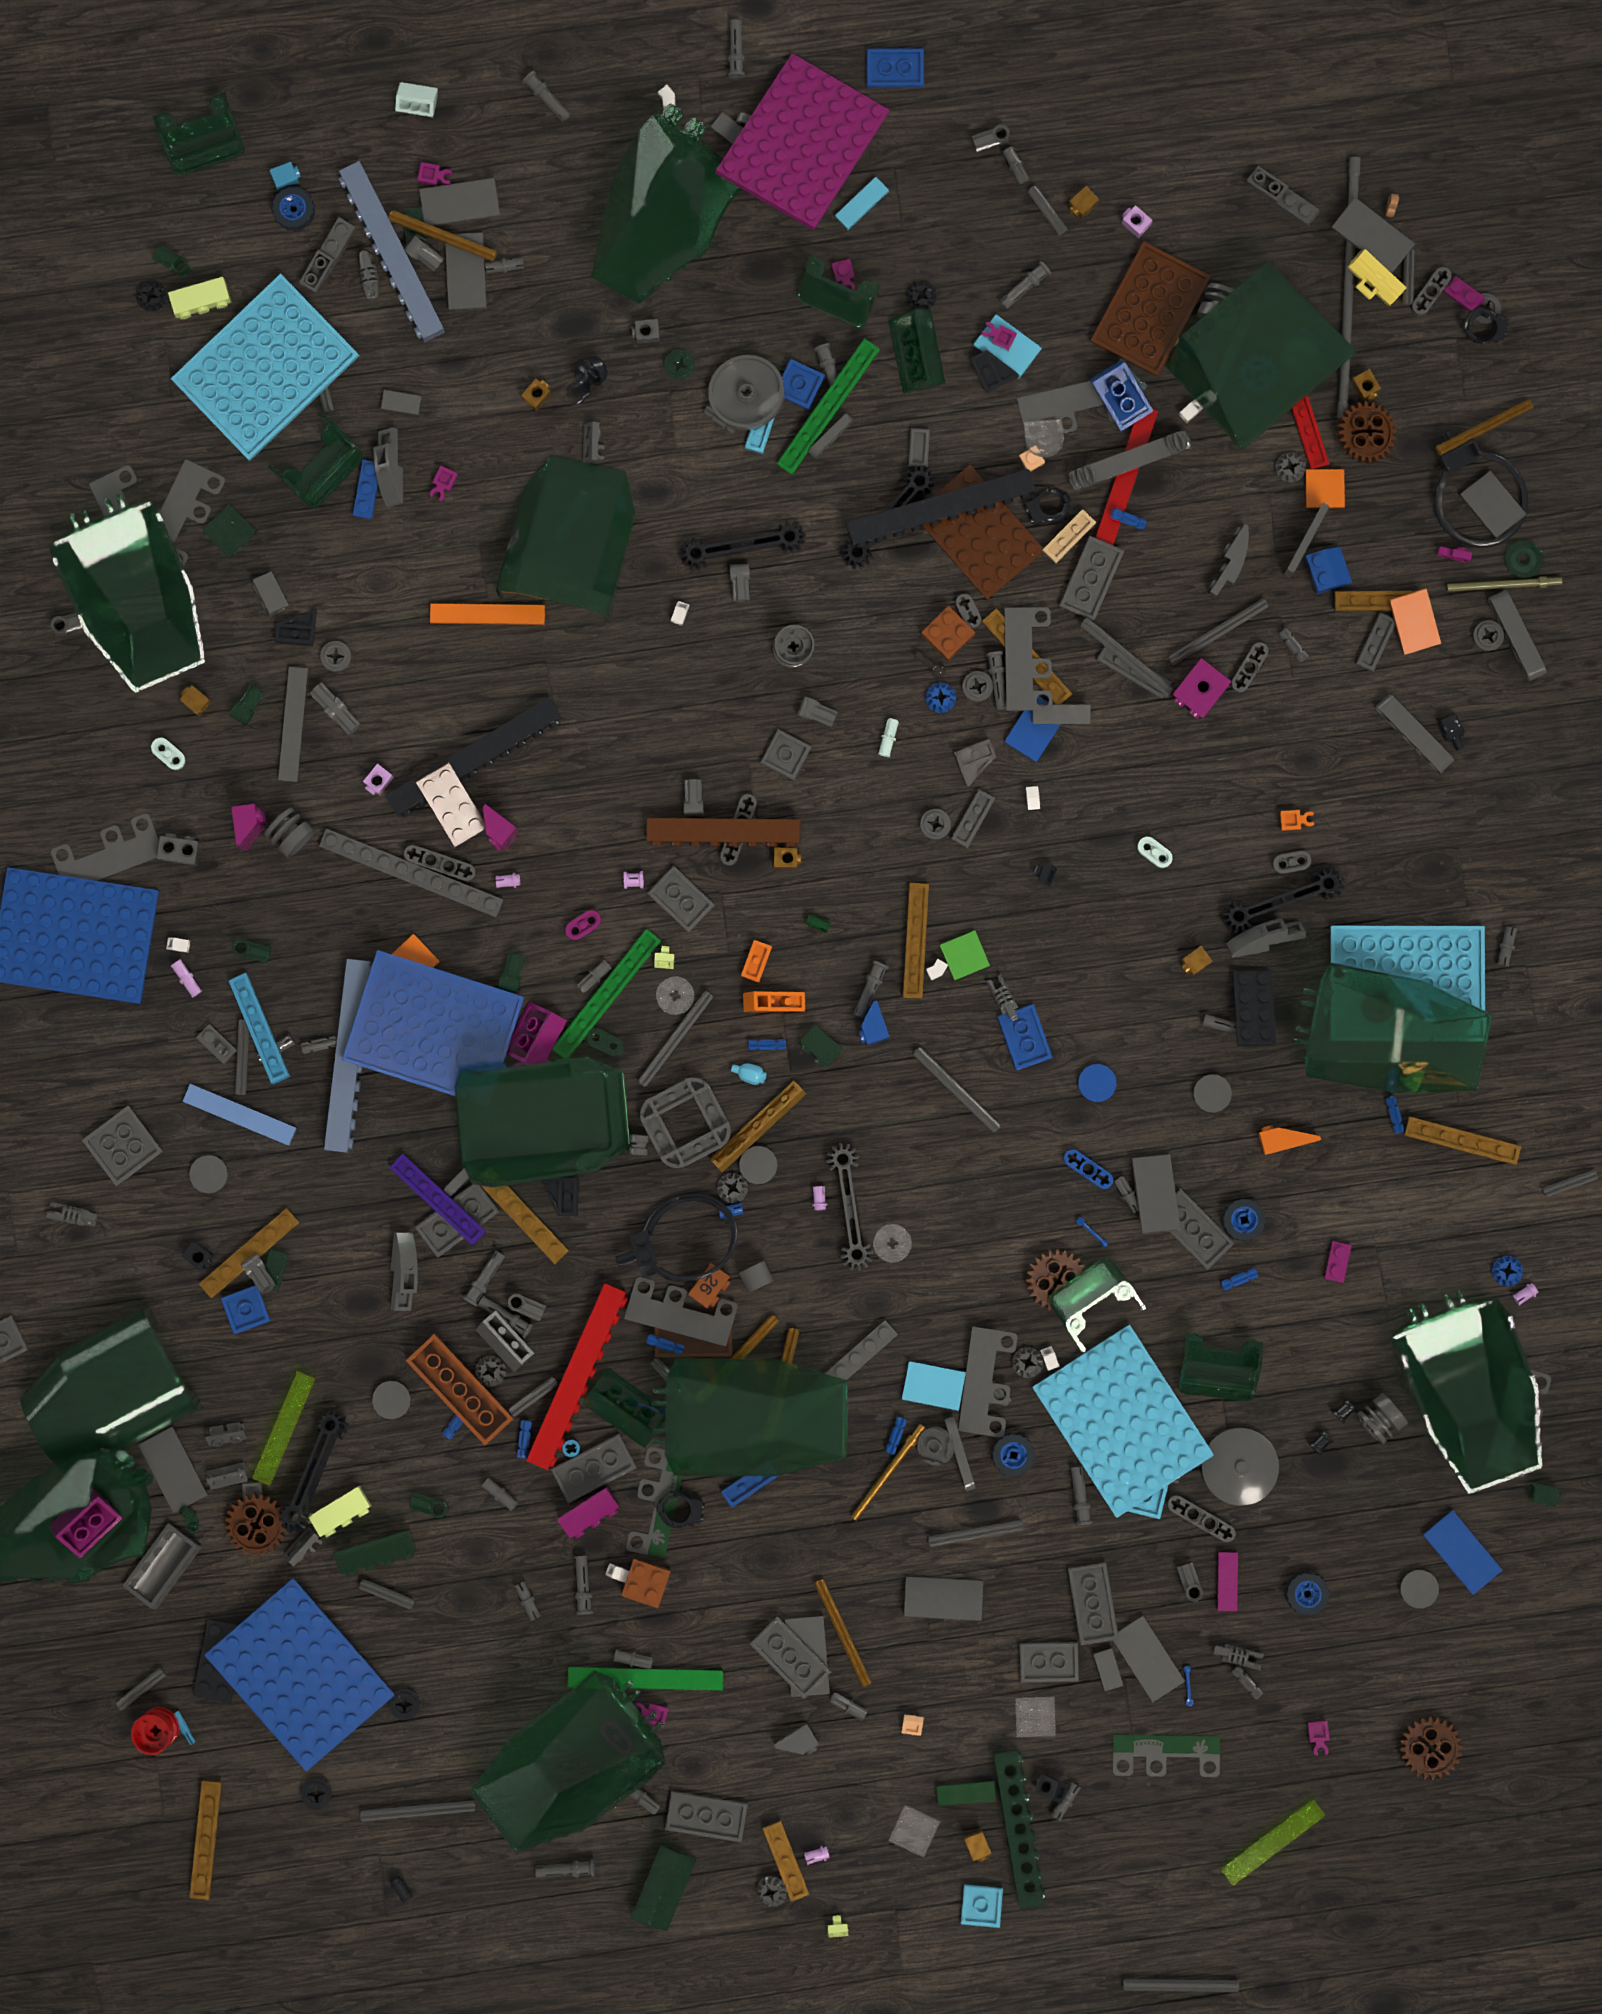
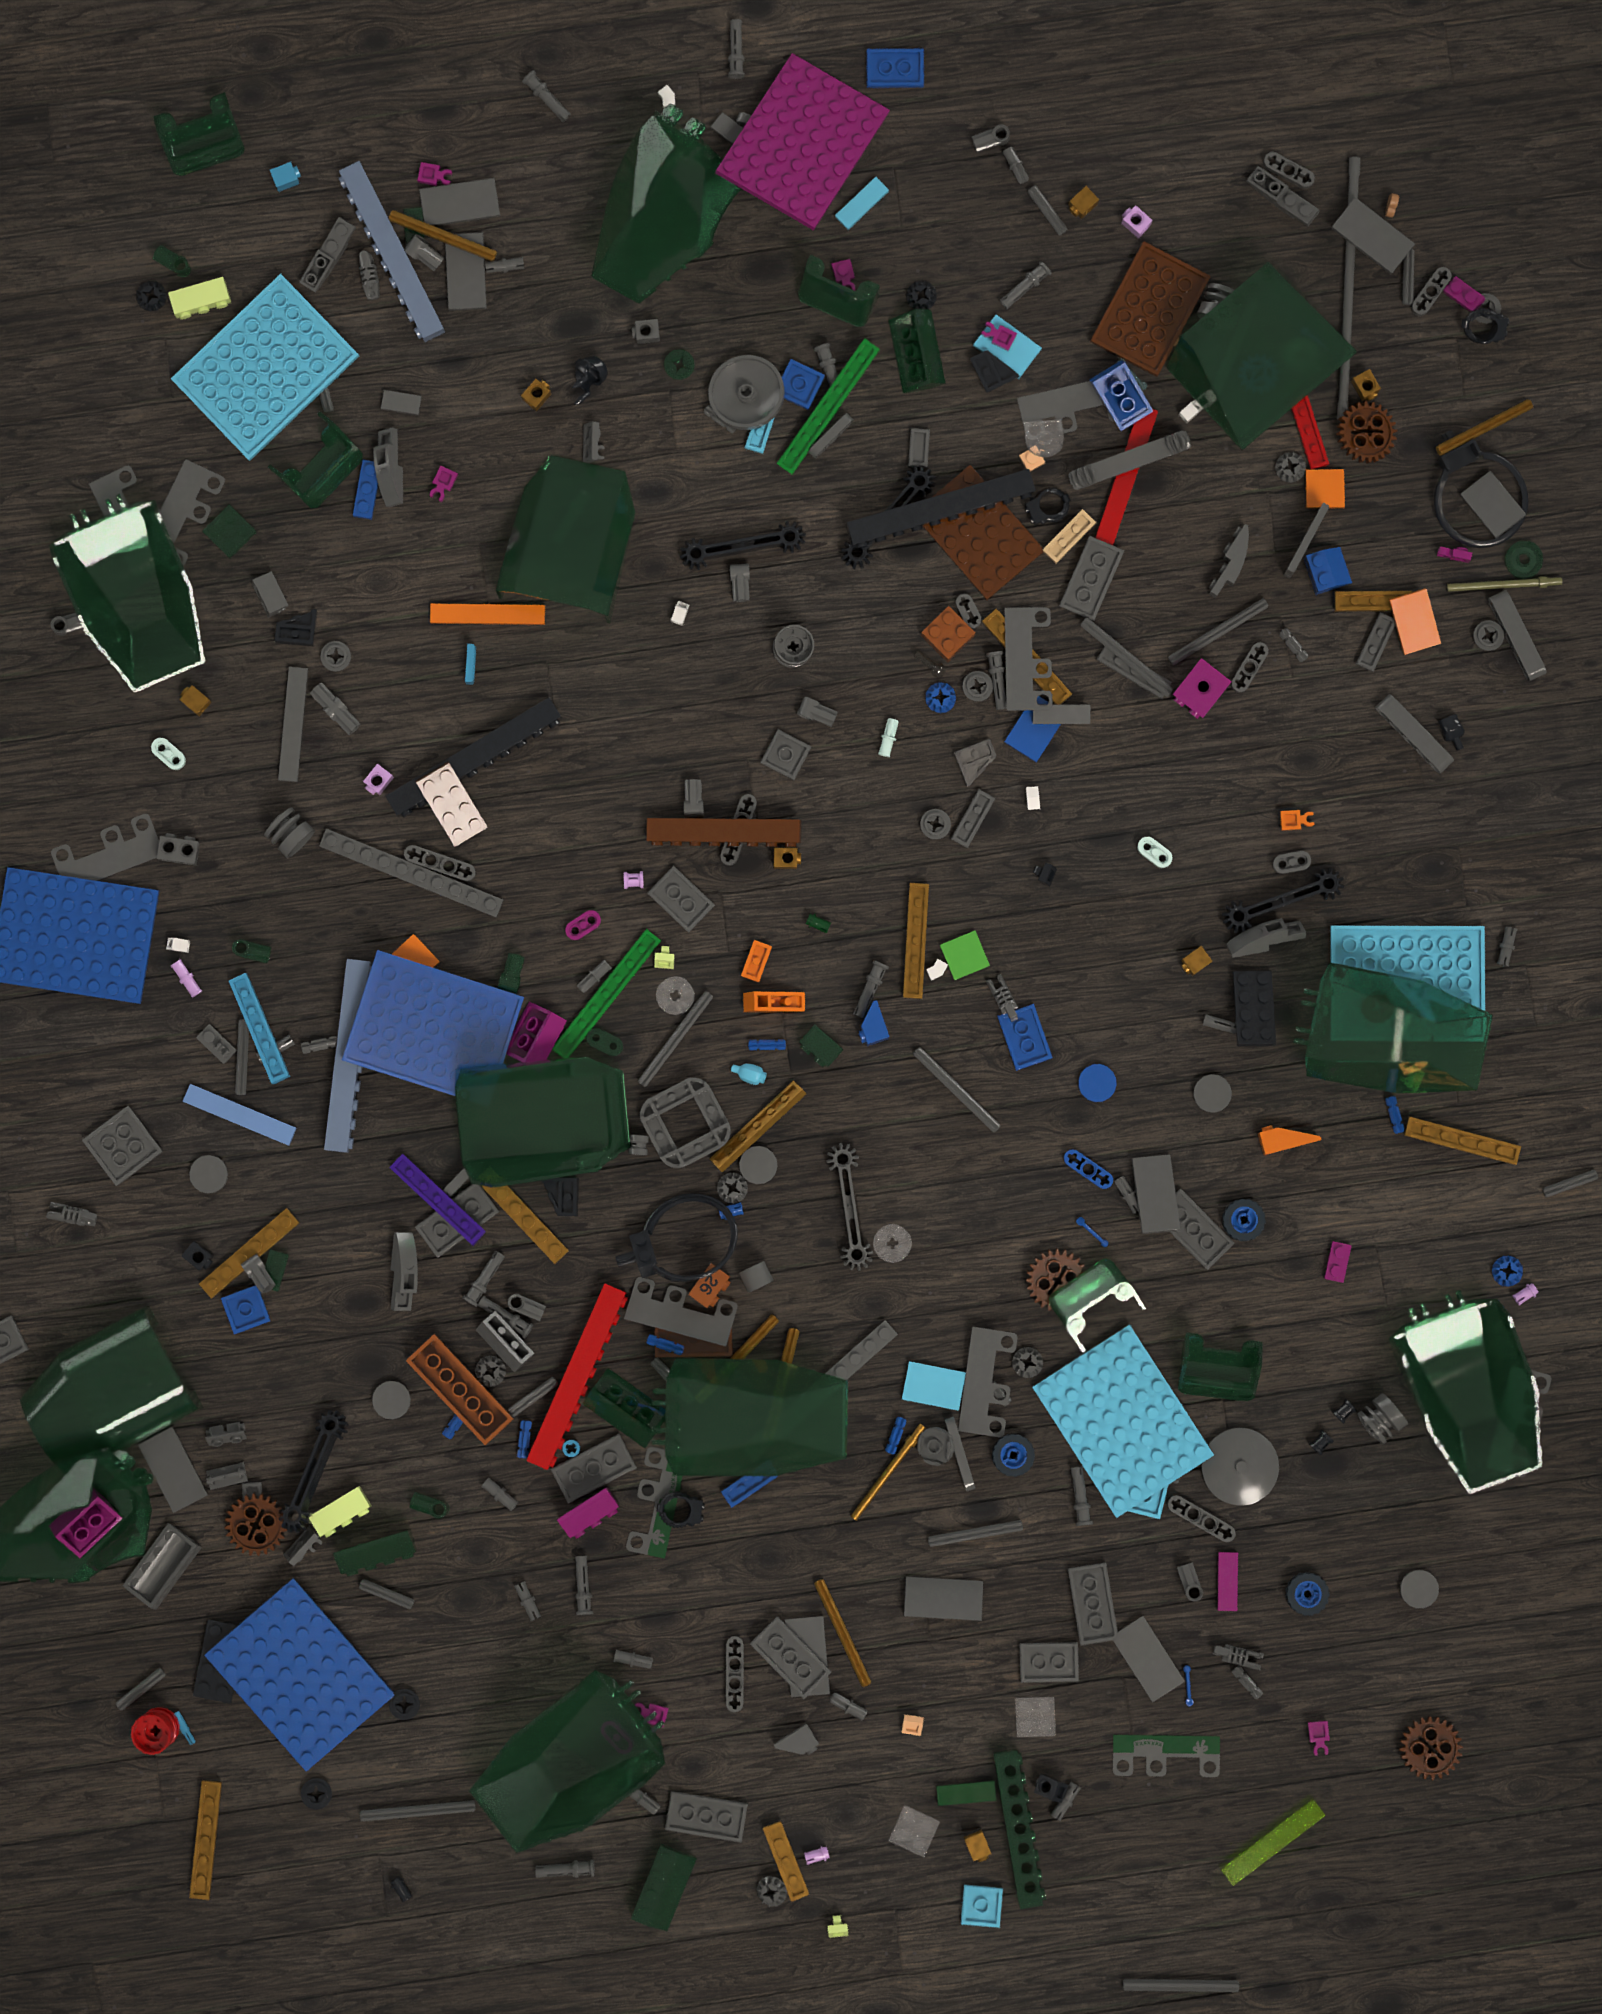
clear green arm [179,1505,199,1534] -> none
clear green piece [229,685,265,726] -> none
magenta slope [232,804,266,851] -> none
clear neon green plate [252,1371,316,1486] -> none
black wheel [272,187,315,231] -> none
light aqua brick [396,82,438,117] -> none
magenta slope [483,804,519,851] -> none
lavender pin [496,873,520,888] -> none
green tile [568,1667,723,1691] -> none
white piece [605,1563,630,1583] -> none
dark orange brick [622,1558,671,1608] -> none
lavender pin [812,1186,828,1210] -> none
white piece [1040,1346,1059,1371] -> none
dark grey tile [1093,1648,1123,1691] -> none
blue axle [1110,508,1146,529] -> none
blue axle [1221,1268,1258,1291] -> none
light yellow piece [1347,249,1406,306] -> none
blue tile [1423,1510,1502,1595] -> none
clear green brick [1530,1483,1561,1507] -> none
none -> dark azure tile [465,644,476,685]
none -> dark grey beam [726,1636,744,1712]
none -> dark grey beam [1263,152,1315,189]

